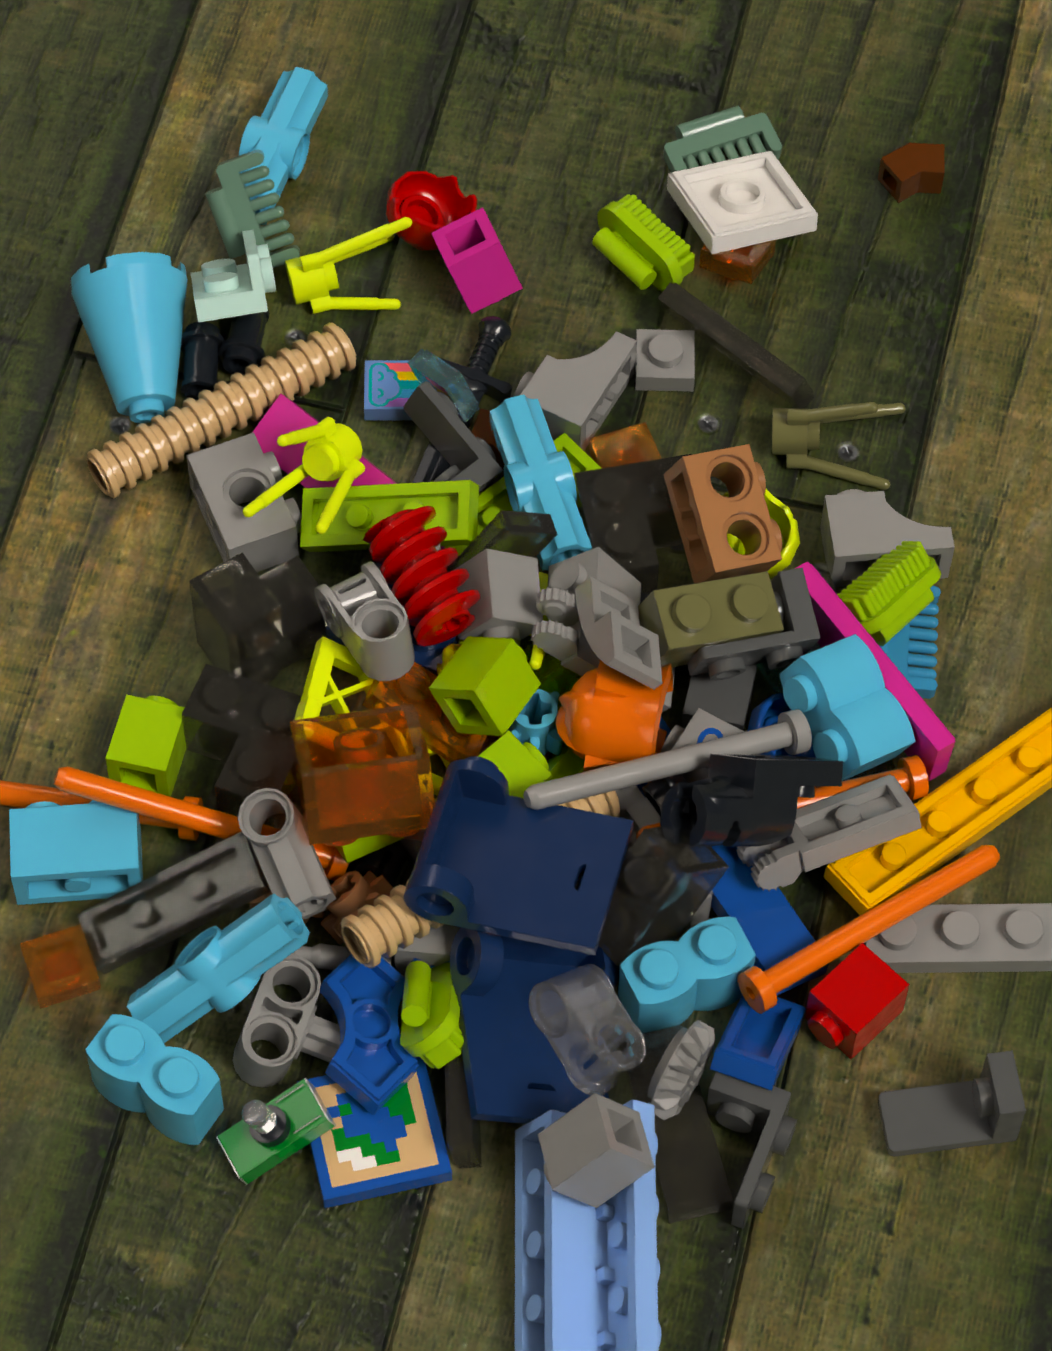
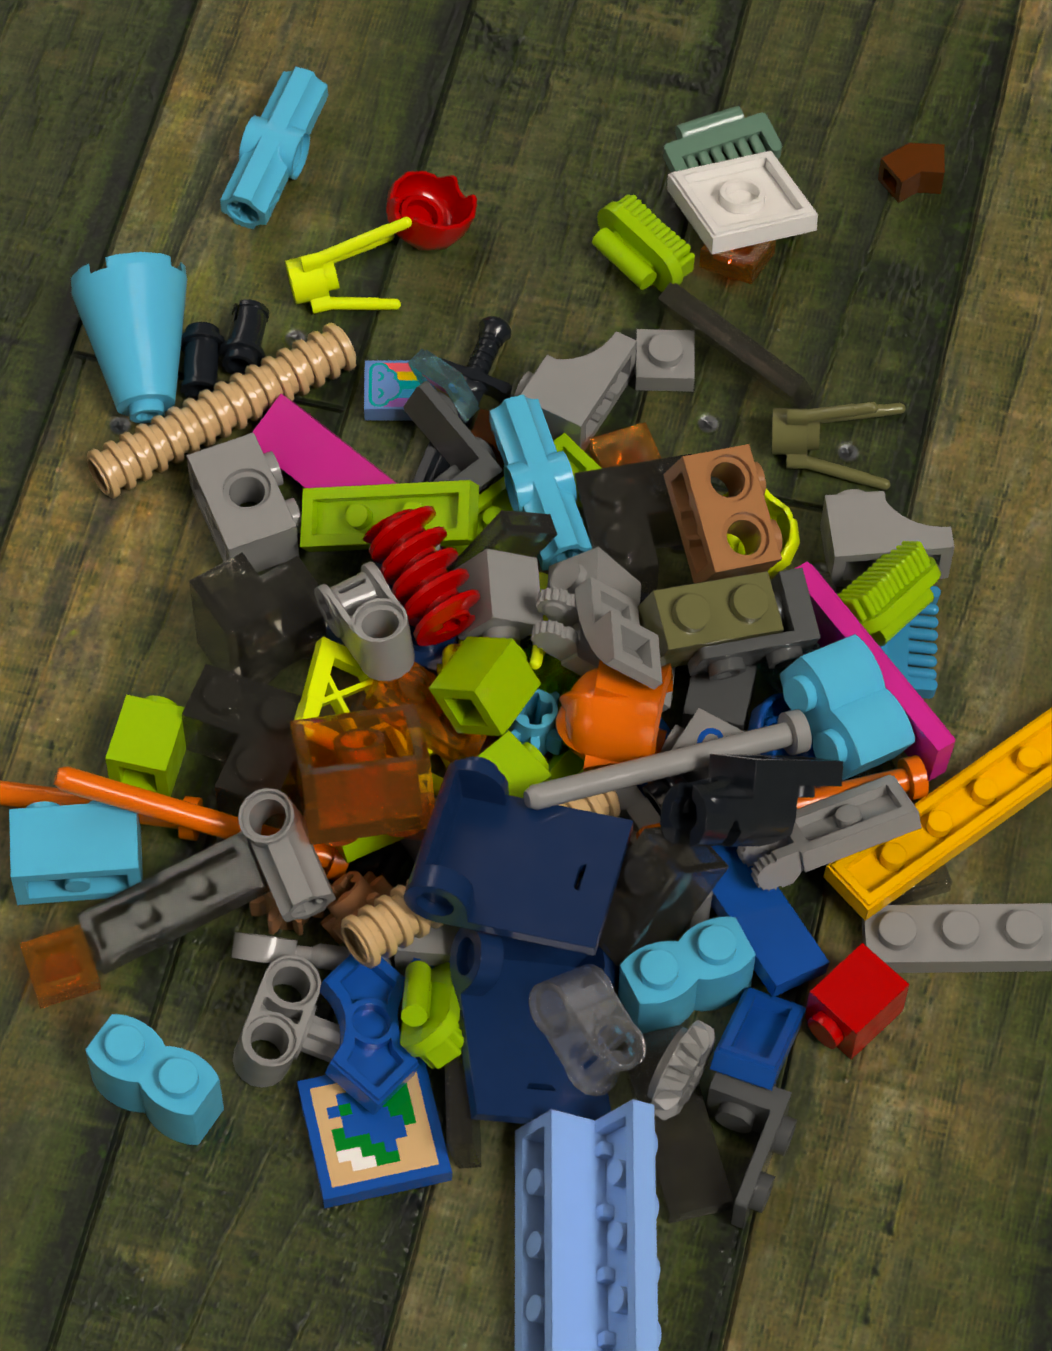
medium azure piece [127,893,310,1043] -> none
light aqua bracket [191,230,276,323] -> none
sand green piece [205,150,300,268] -> none
green piece [216,1078,336,1185] -> none
neon yellow plant [242,417,365,534] -> none
dark pink brick [431,207,523,314] -> none
light grey brick [538,1093,655,1208] -> none
orange bar [738,845,1000,1014] -> none
dark grey bracket [878,1050,1026,1157] -> none

